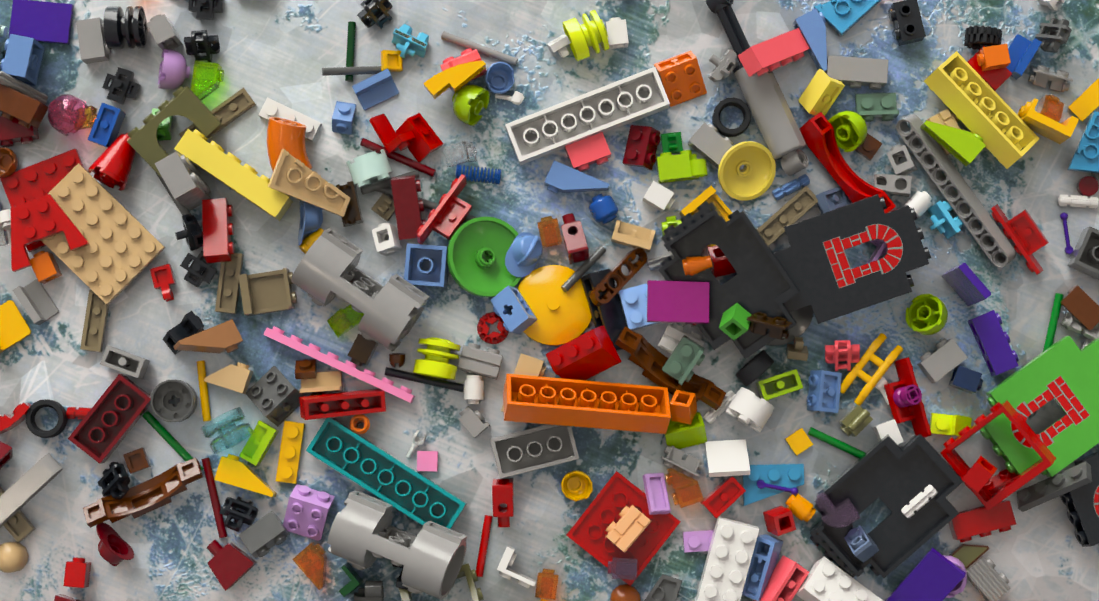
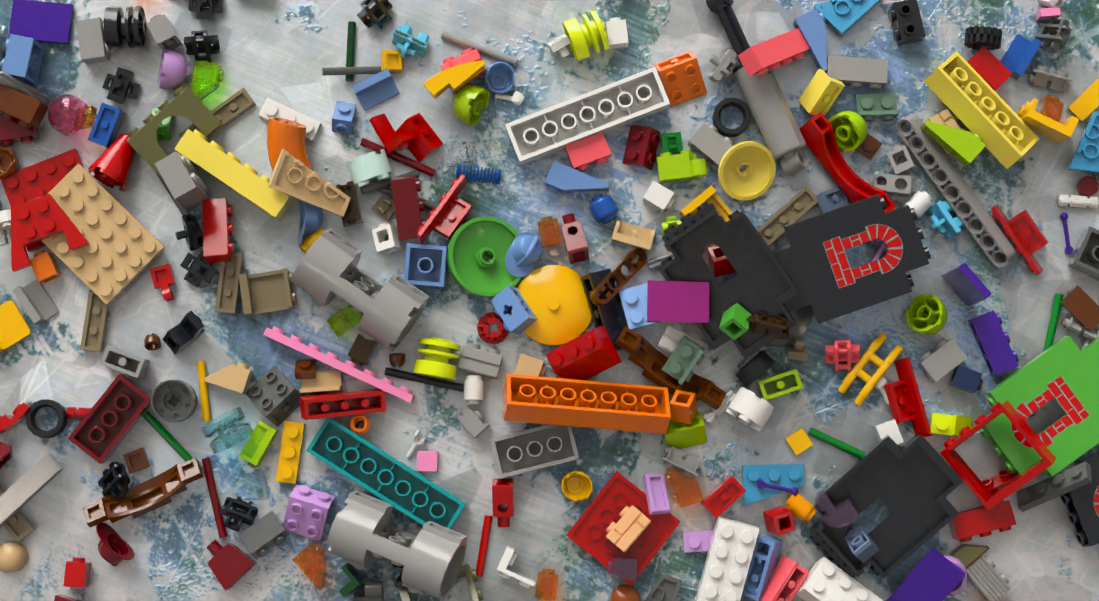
medium nougat slope [174,319,243,353] -> none
yellow slope [214,454,277,497] -> none
dark grey bar [561,246,606,292] -> none
orange cone [682,255,713,276] -> none
white tile [705,439,750,477] -> none
medium blue axle [772,174,810,200] -> none
medium blue bracket [806,370,842,413] -> none
olive brick [839,405,873,437] -> none
magenta wheel [893,384,922,408] -> none
white axle [901,485,938,518] -> none
red brick [961,456,997,493] -> none
orange brick [977,44,1011,71] -> none
none -> reddish brown hinge [144,333,161,350]
none -> bright pink tile [1035,8,1061,21]

